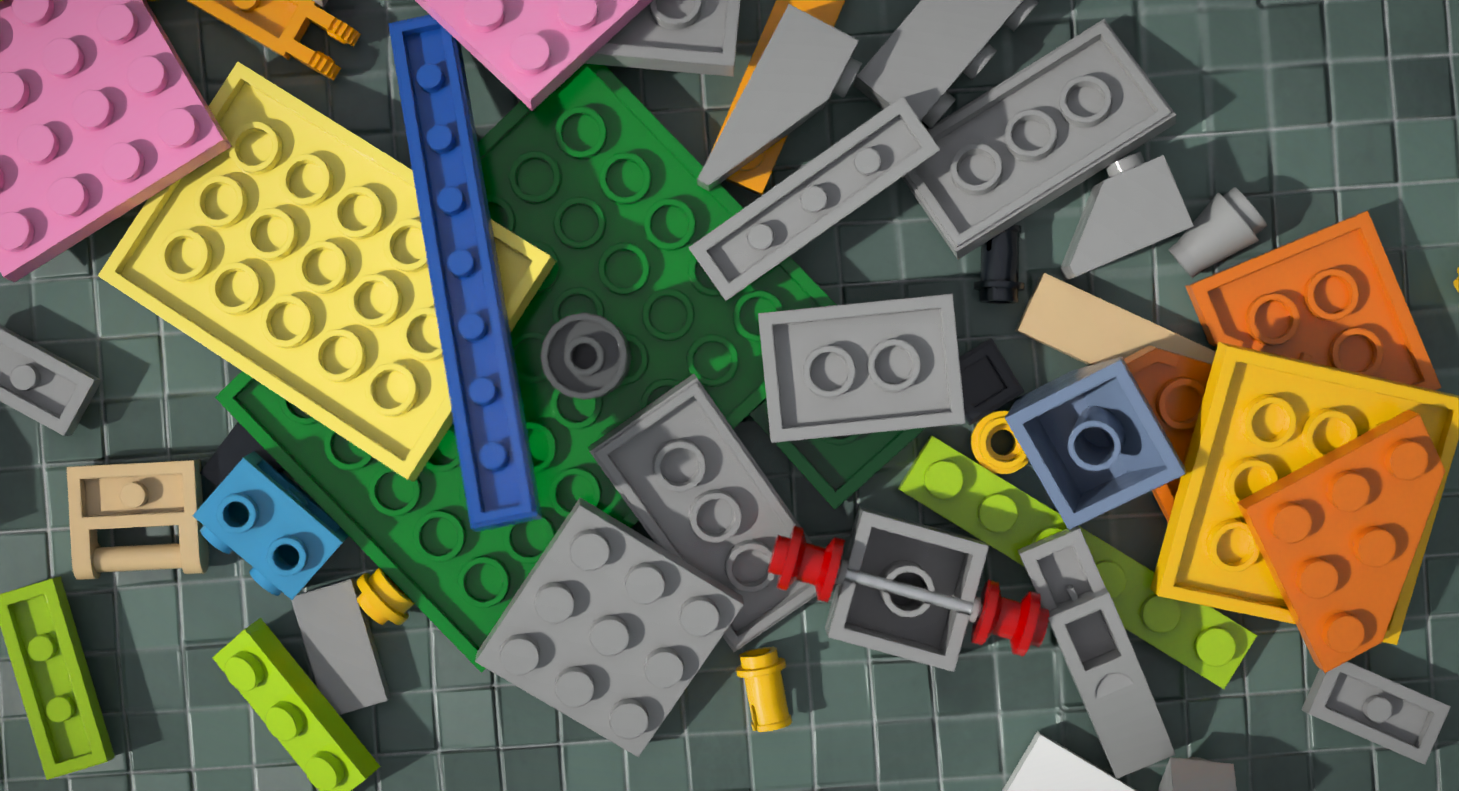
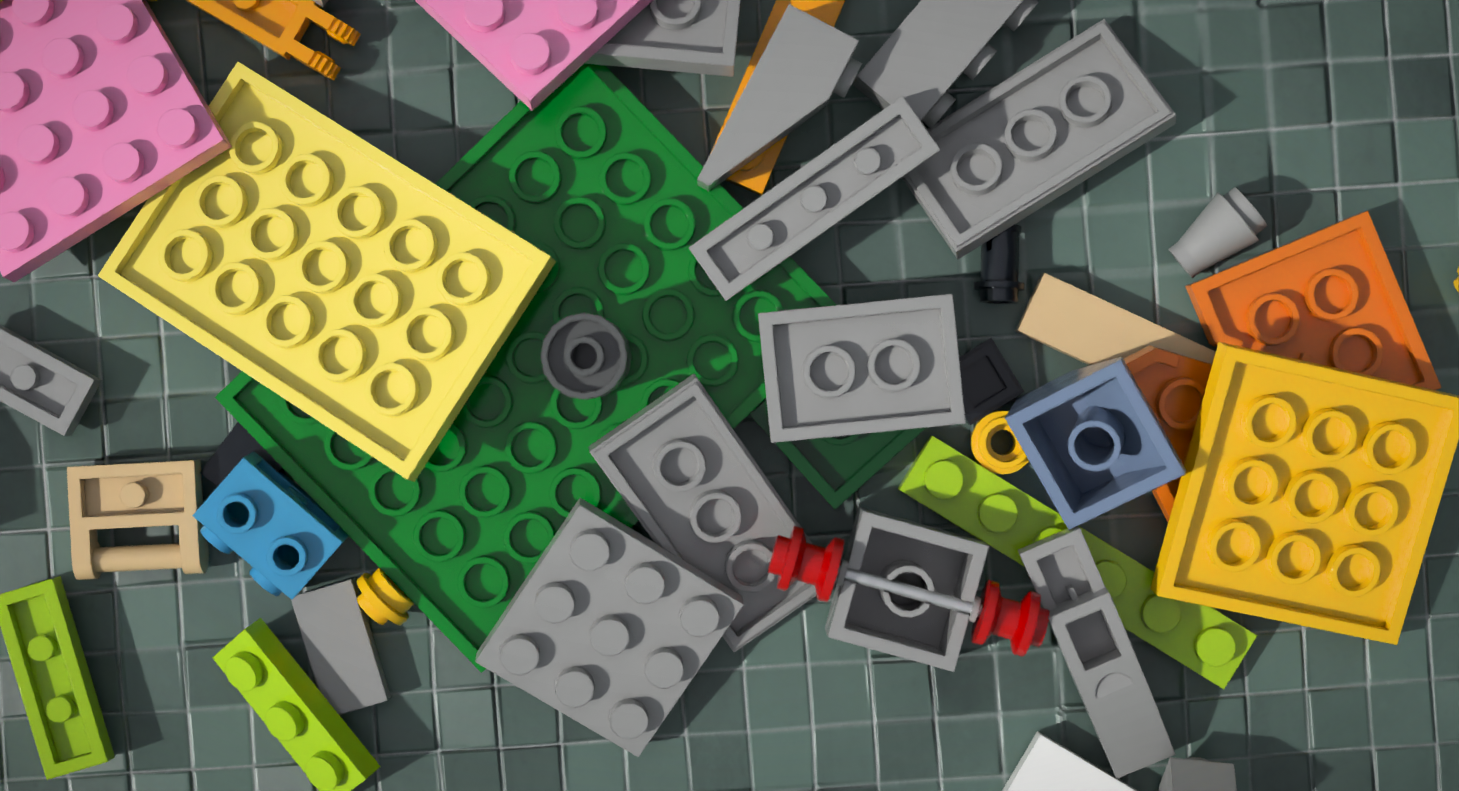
blue tile [388,14,542,532] -> none
yellow pin [736,647,792,732] -> none
light grey slope [1060,151,1194,280] -> none
orange plate [1237,409,1445,673] -> none
light grey plate [1301,661,1451,765] -> none

